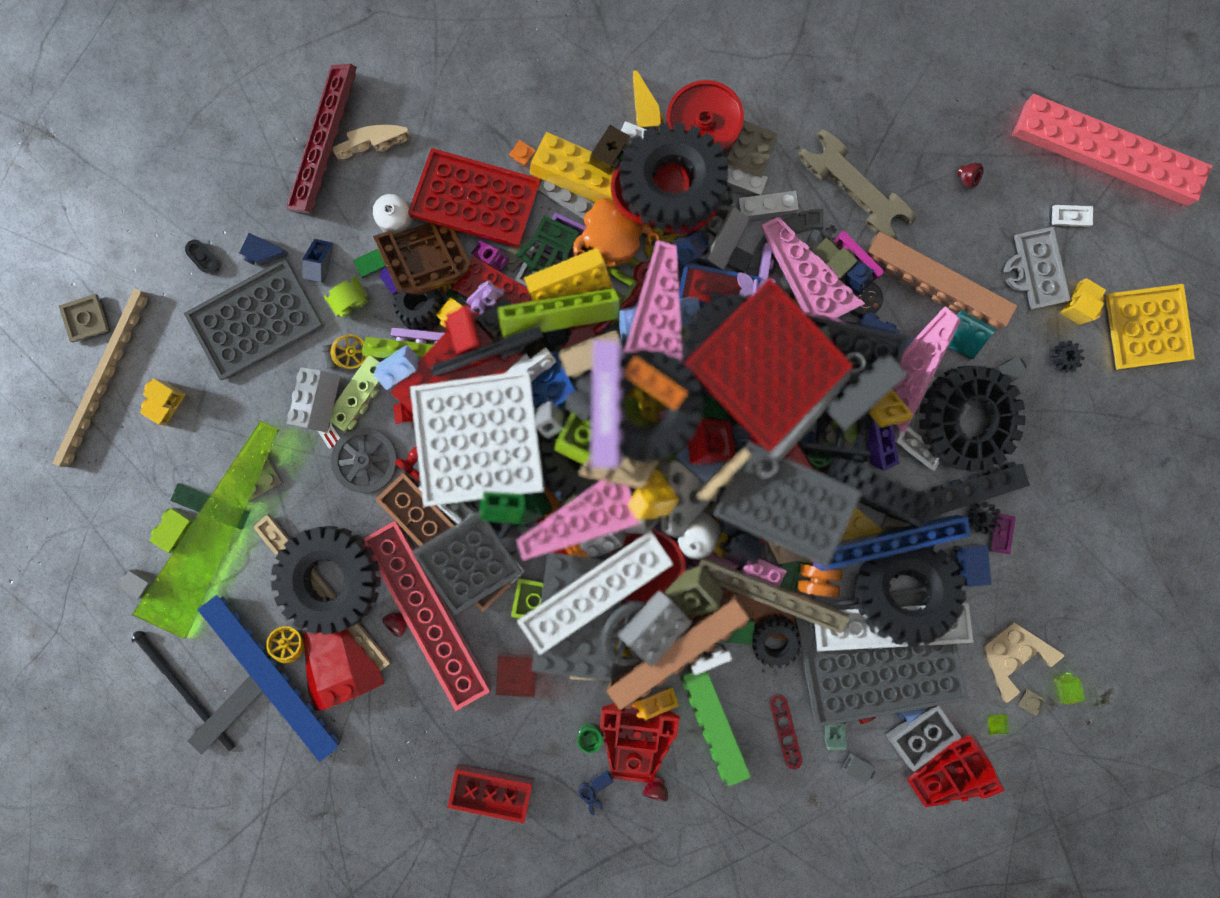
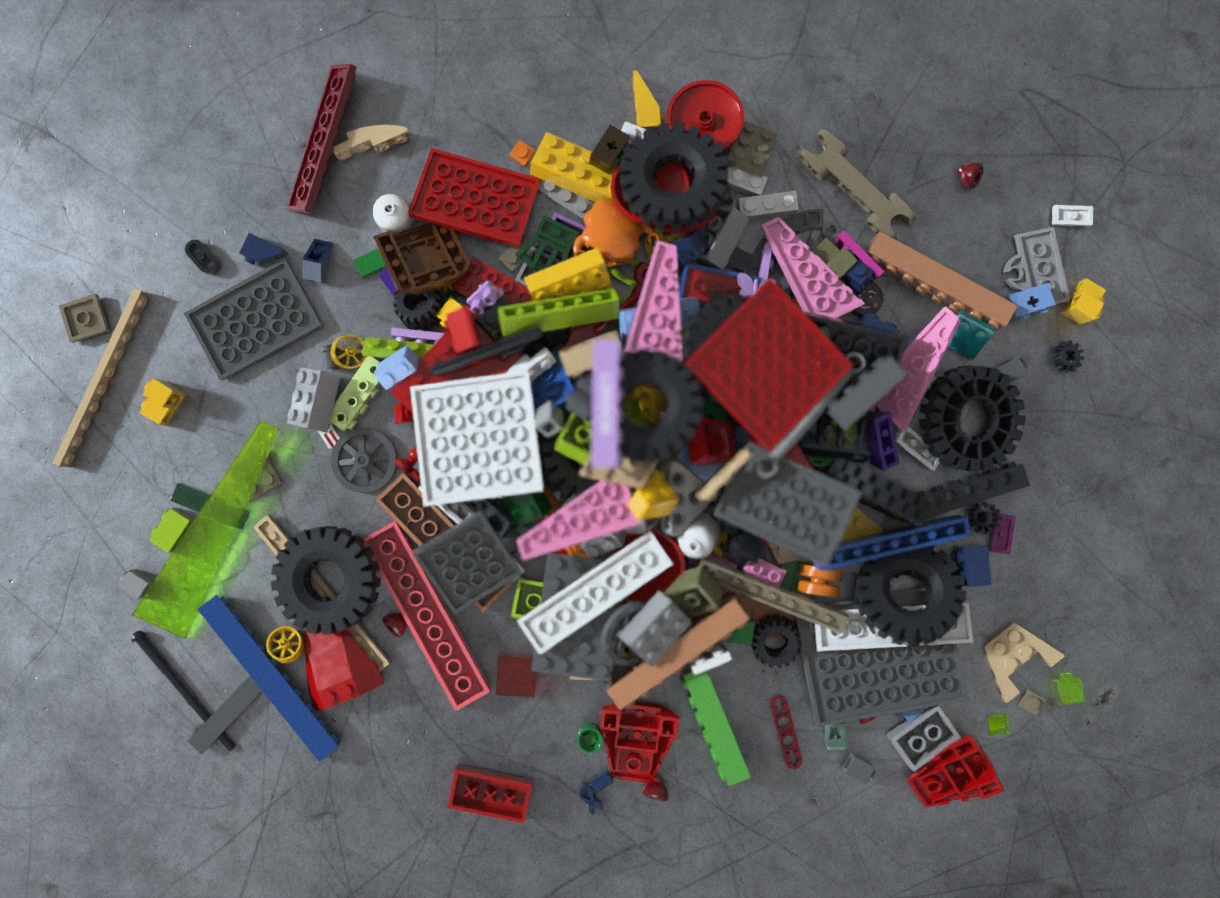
lime brick [324,276,369,318] -> none
magenta leg [471,241,509,272] -> none
green brick [480,491,524,523] -> none
orange plate [623,357,687,410] -> none
light orange hinge [632,687,679,720] -> none
yellow wing [869,389,913,427] -> none
coral brick [1012,94,1212,206] -> none
yellow plate [1105,284,1195,370] -> none
none -> medium blue brick [1007,283,1055,320]

